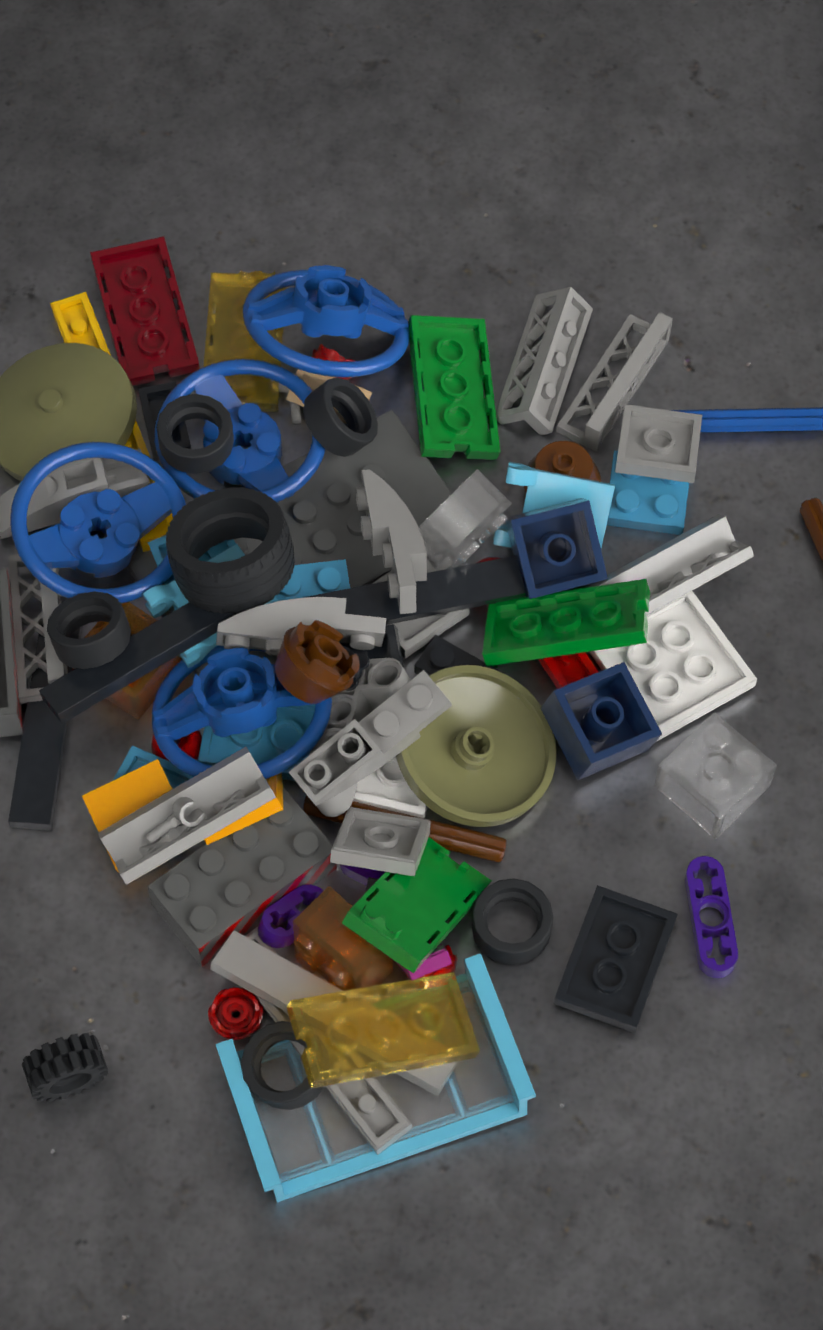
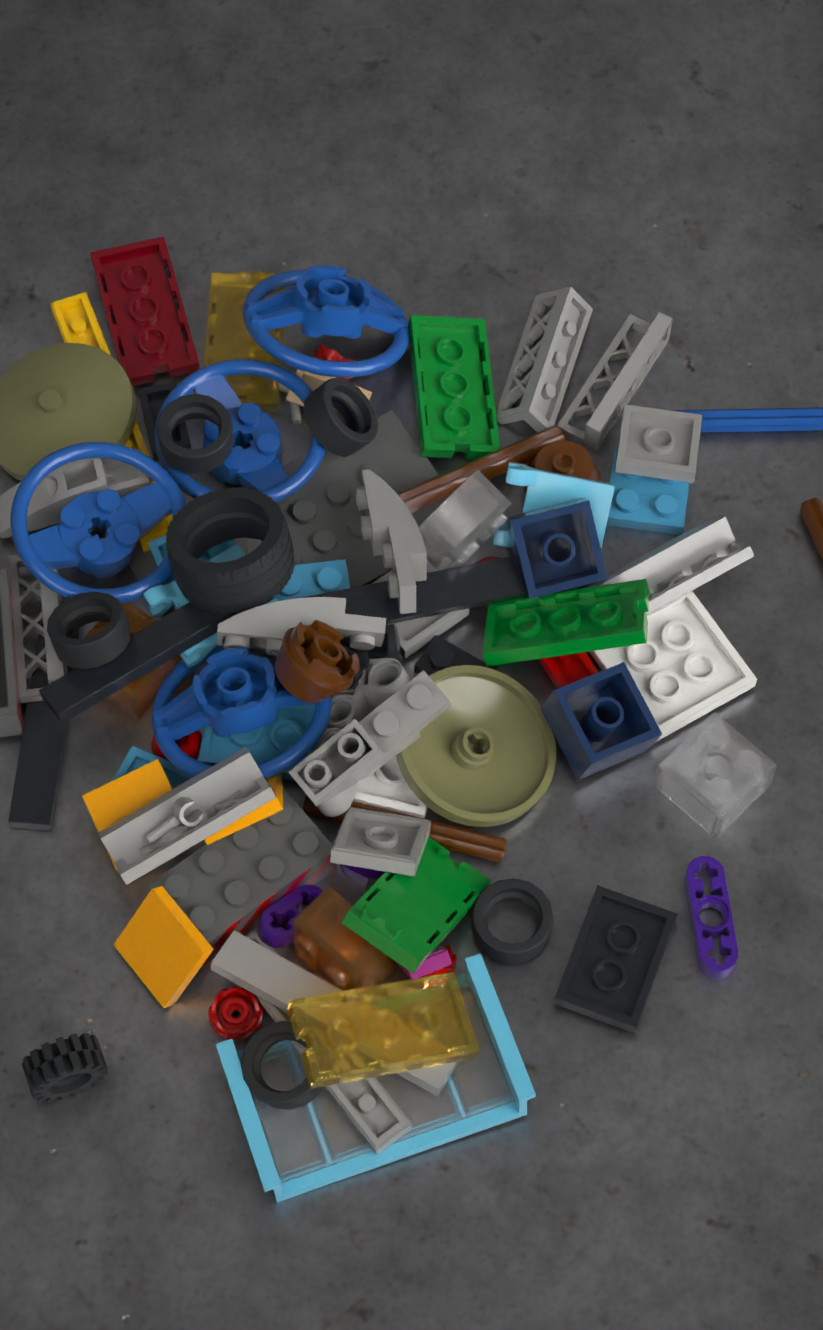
none -> light orange tile [113,886,214,1008]
none -> reddish brown axle [397,426,566,513]

